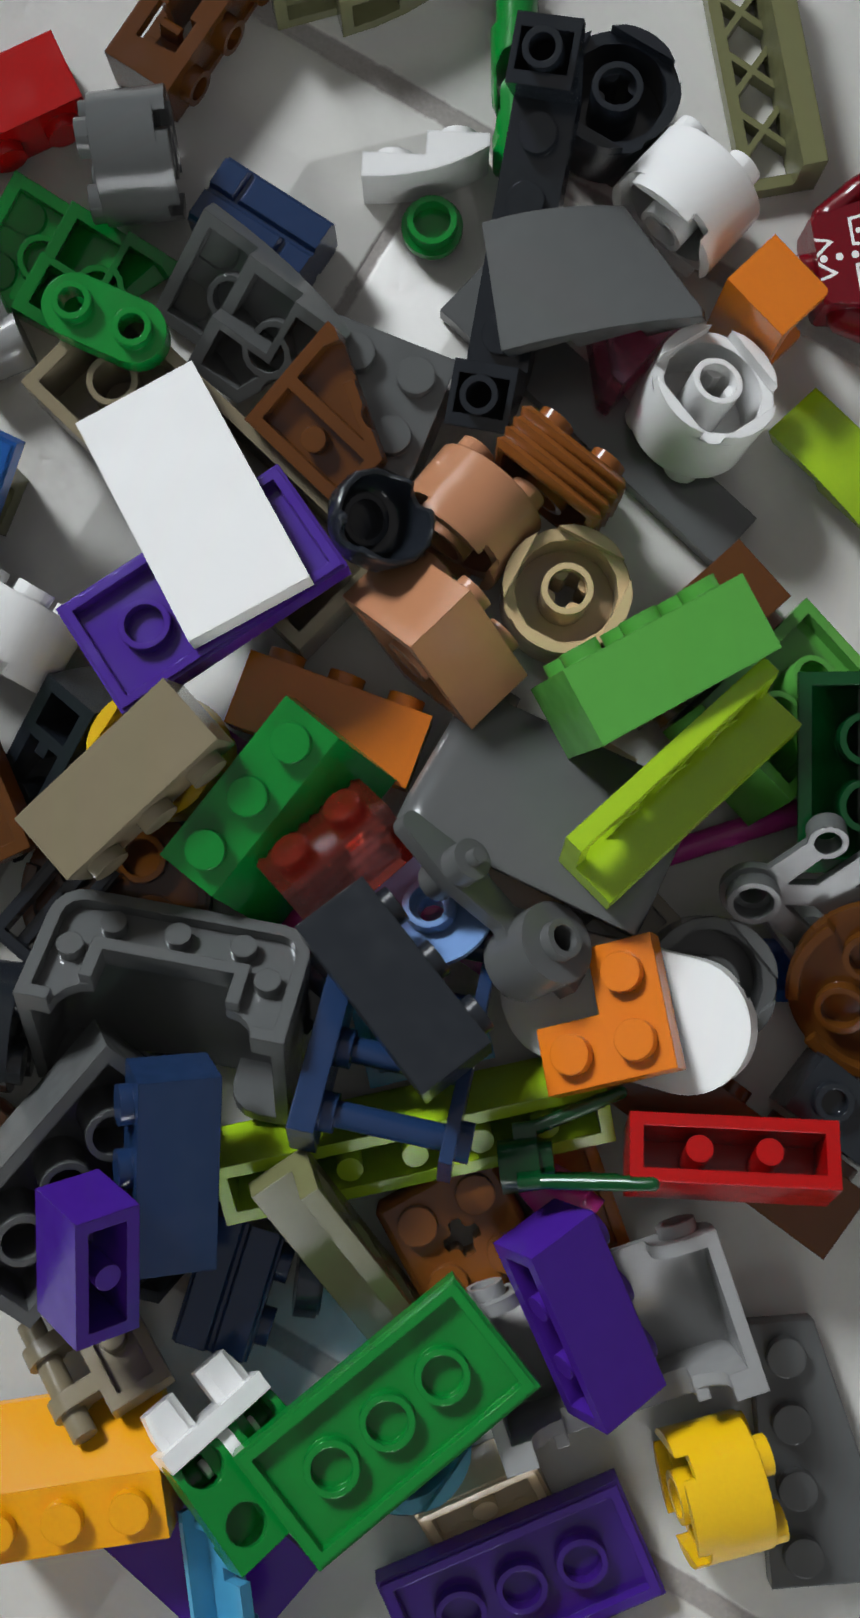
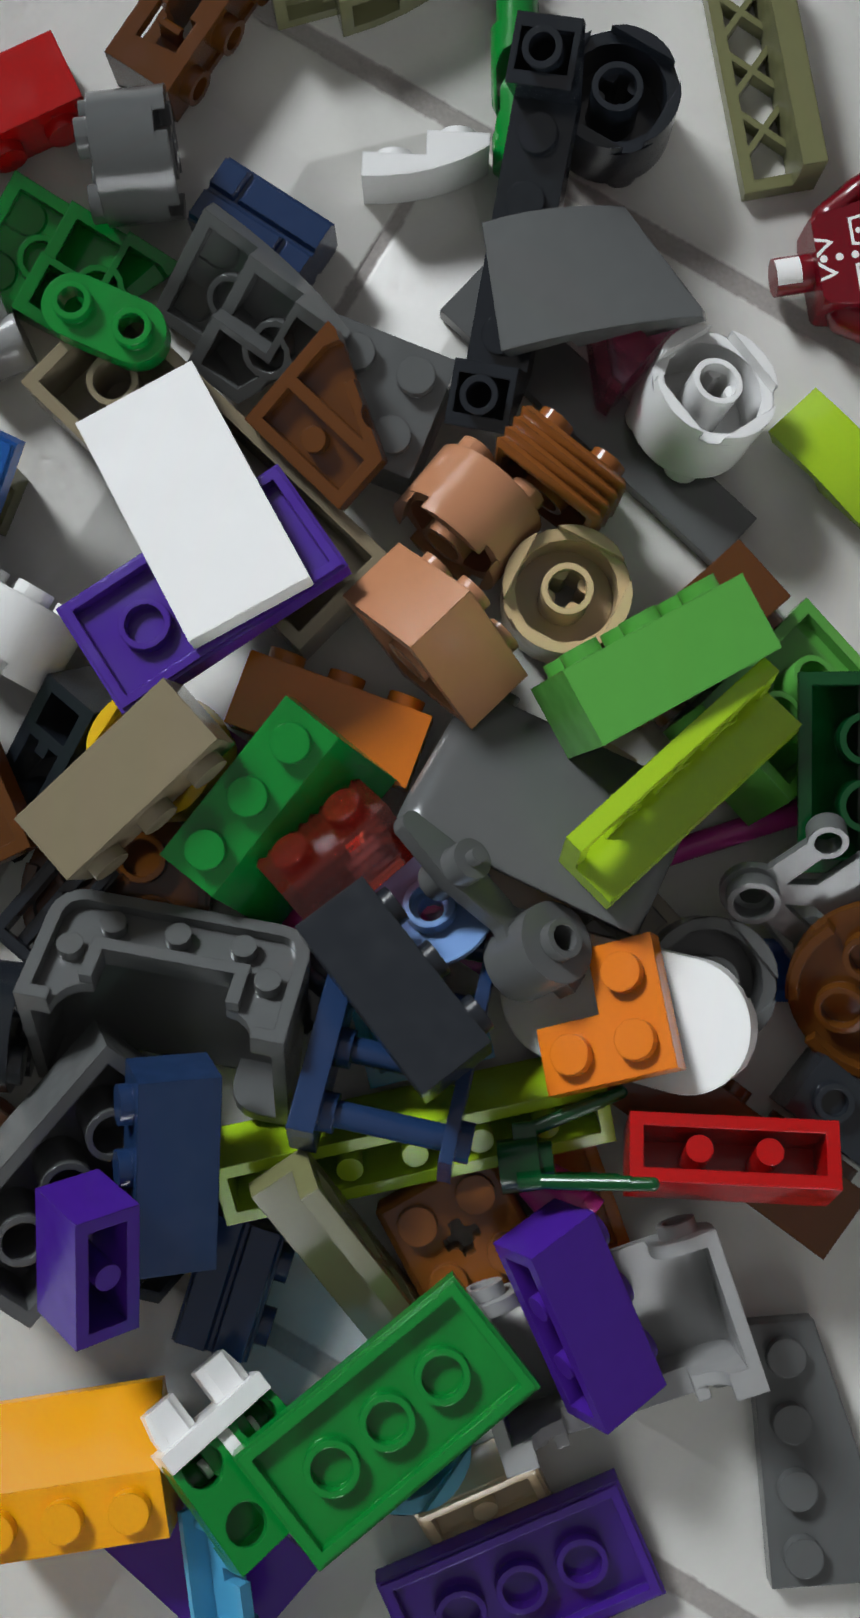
dark tan plate [17,1313,176,1446] -> none
black tile [292,1255,323,1319] -> none
black hair [327,467,436,572] -> none
green plate [401,195,463,260] -> none
white brick [612,115,760,279] -> none
yellow brick [653,1409,790,1570] -> none
orange panel [706,234,828,364] -> none

